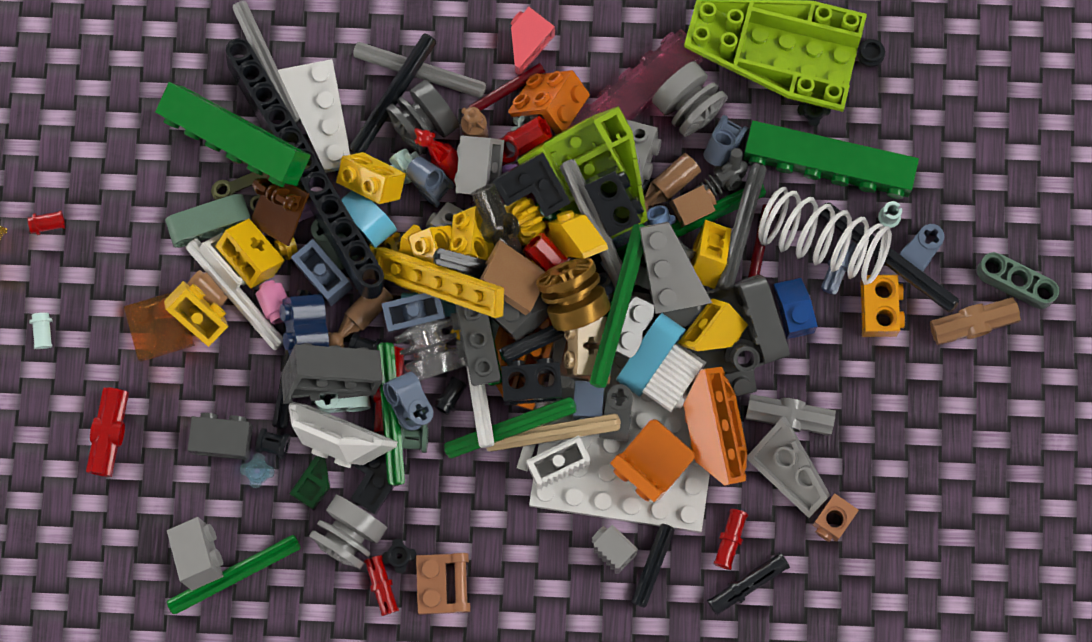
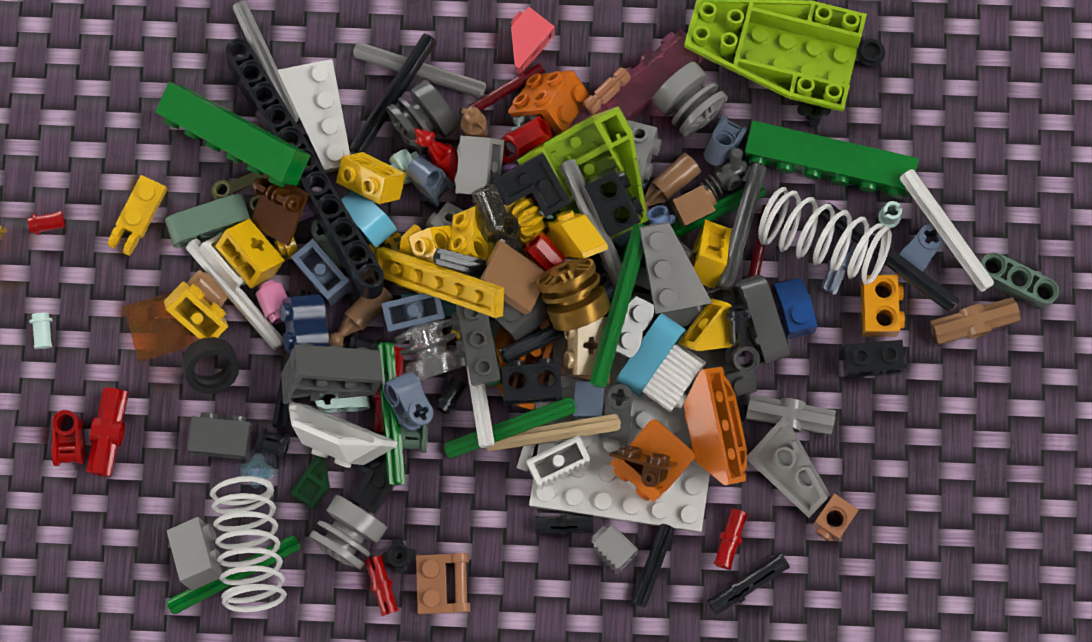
none -> red piece [51,410,86,467]
none -> yellow hinge [107,175,168,256]
none -> black tyre [182,337,239,394]
none -> white piece [210,476,287,612]
none -> black pin [535,513,594,536]
none -> nougat axle [583,67,631,114]
none -> reddish brown hinge [609,445,677,487]
none -> black pin [726,306,750,345]
none -> black brick [841,340,906,379]
none -> white axle [900,169,994,292]

